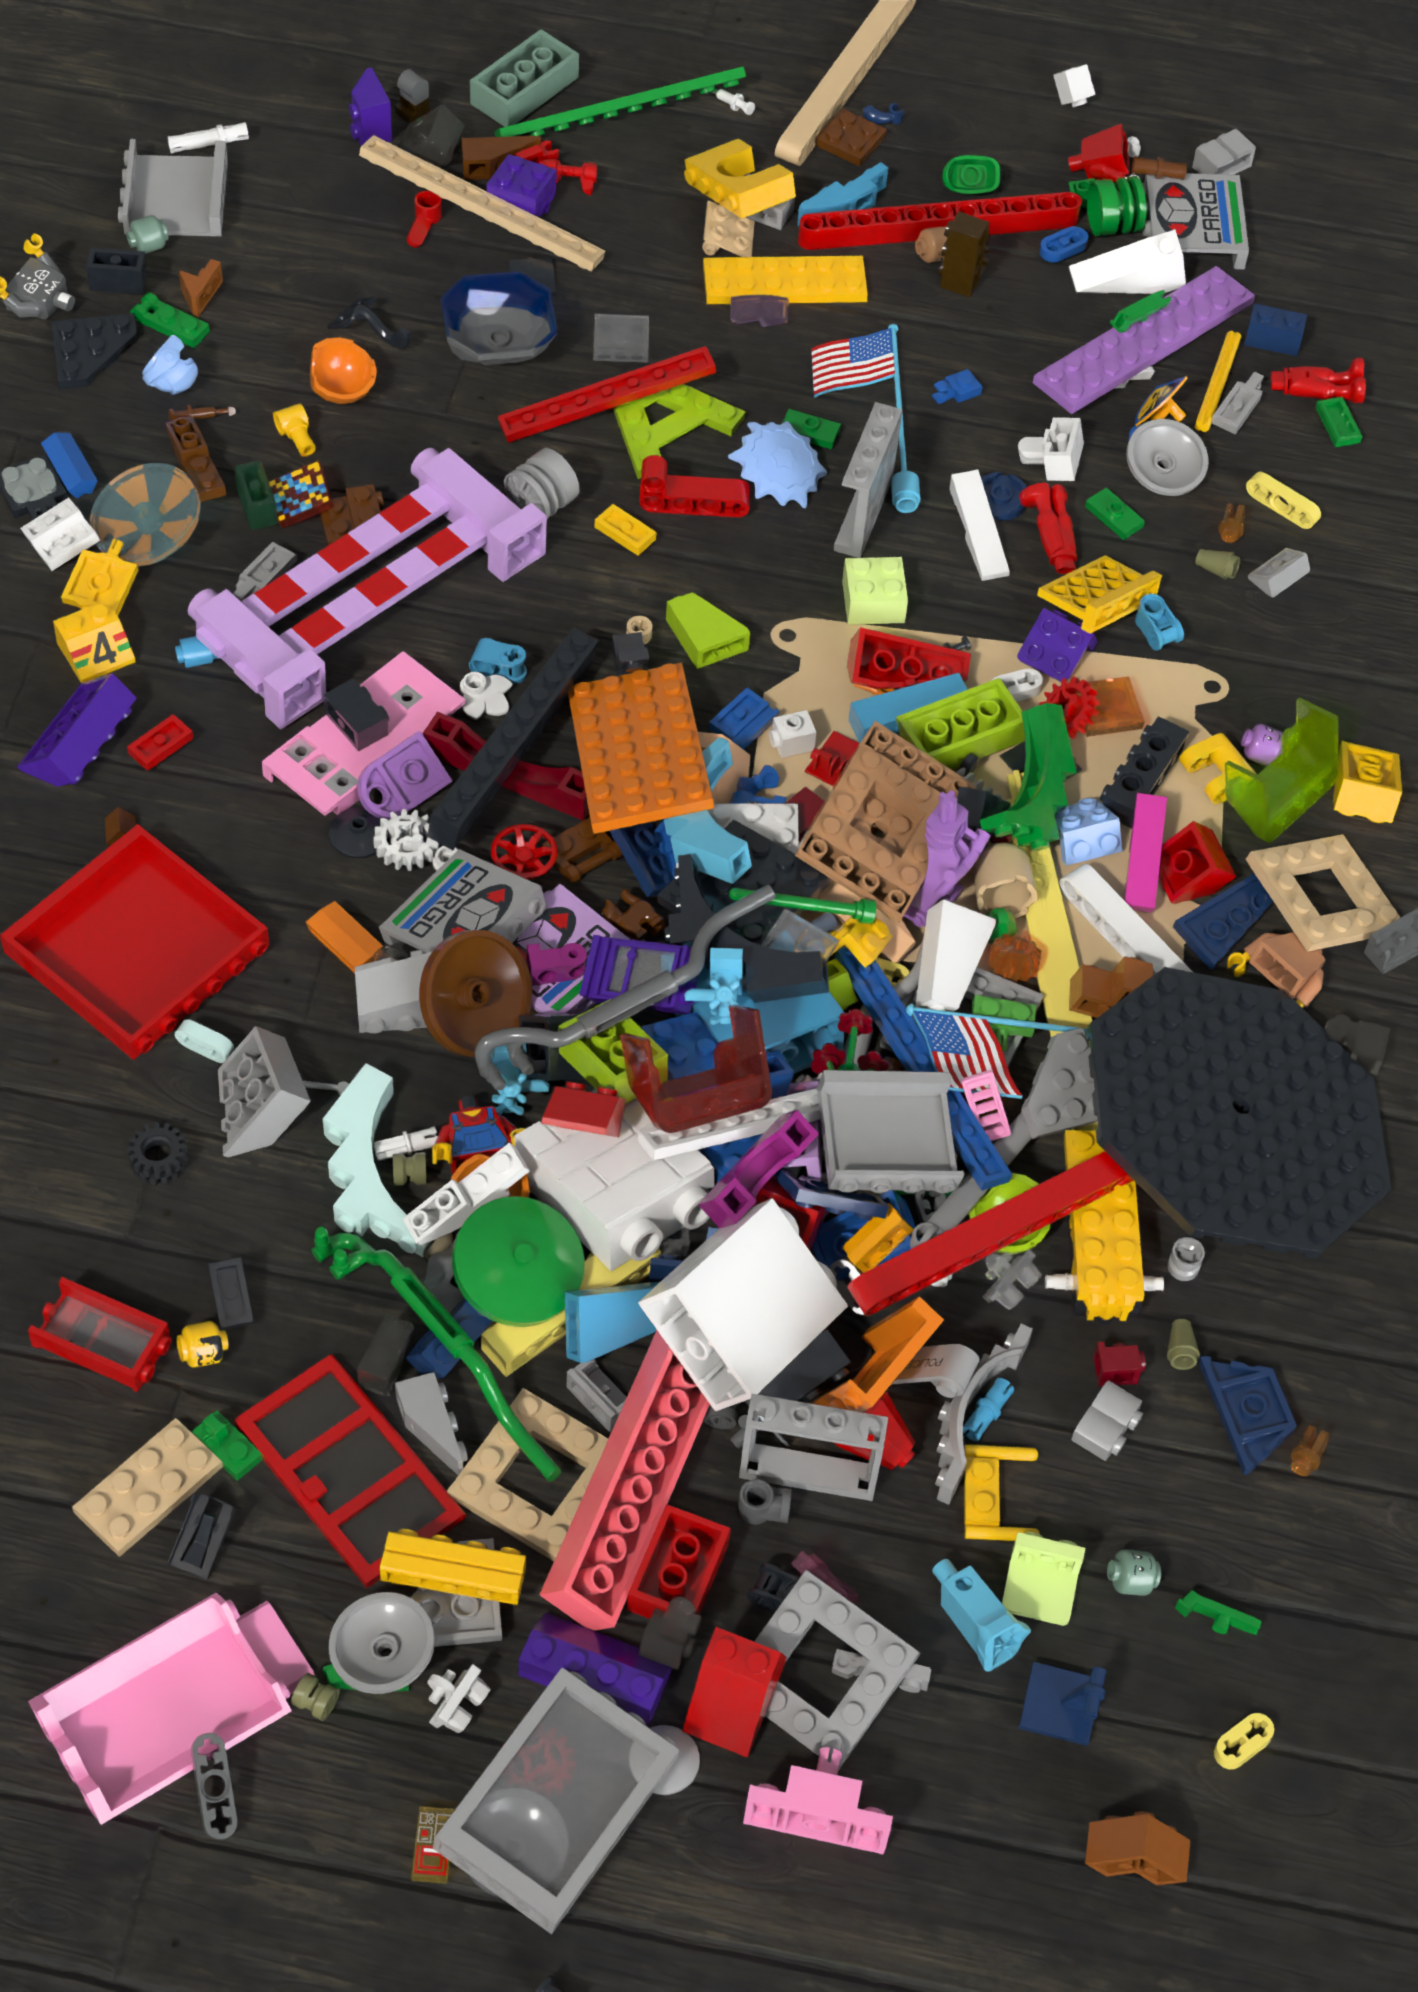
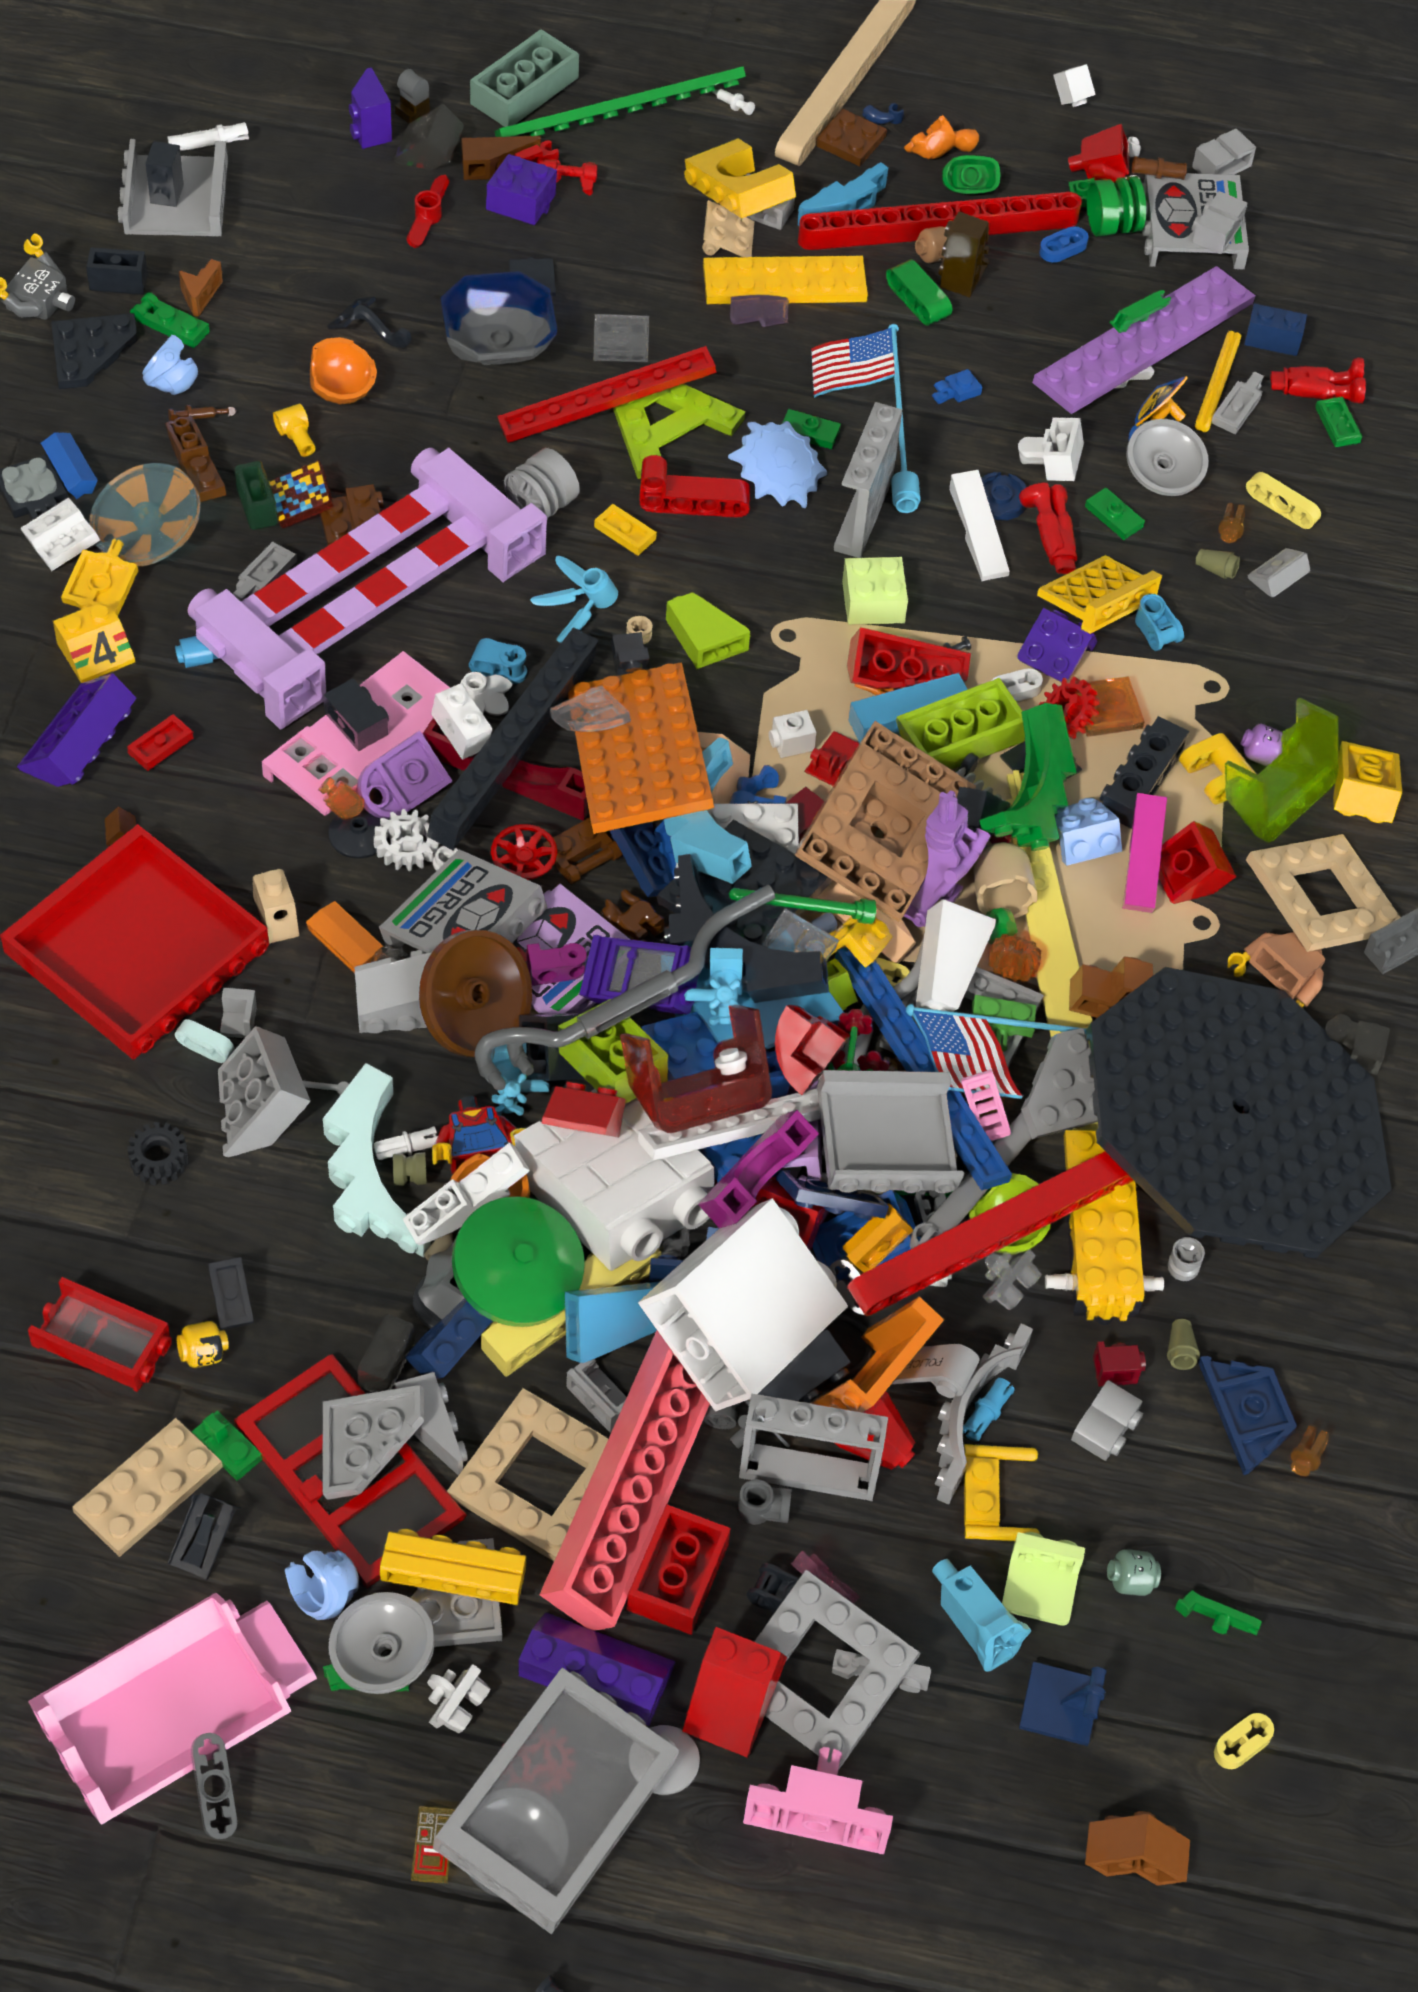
sand green head [126,215,169,254] -> none
olive wheel [291,1673,340,1721] -> none
green piece [311,1227,561,1482] -> none
tan plate [359,135,605,272] -> none
clear smoke brick [639,1597,702,1670] -> none
blue plate [708,688,780,750] -> none
white beam [1059,864,1192,975] -> none
white wedge [1068,230,1186,294] -> none
dark blue wing [1173,873,1274,971] -> none
none -> black brick [145,141,184,207]
none -> light grey panel [220,988,257,1038]
none -> tan torso [253,869,299,944]
none -> light blue helmet [285,1550,359,1620]
none -> clear orange arm [318,777,364,820]
none -> light grey plate [323,1385,425,1500]
none -> white brick [431,683,493,760]
none -> medium azure plant [530,556,618,643]
none -> clear plate [550,685,631,732]
none -> white plate [715,1048,747,1075]
none -> brick [775,1005,850,1095]
none -> green beam [886,259,952,326]
none -> orange animal [904,115,979,159]
none -> light grey piece [1192,191,1248,254]

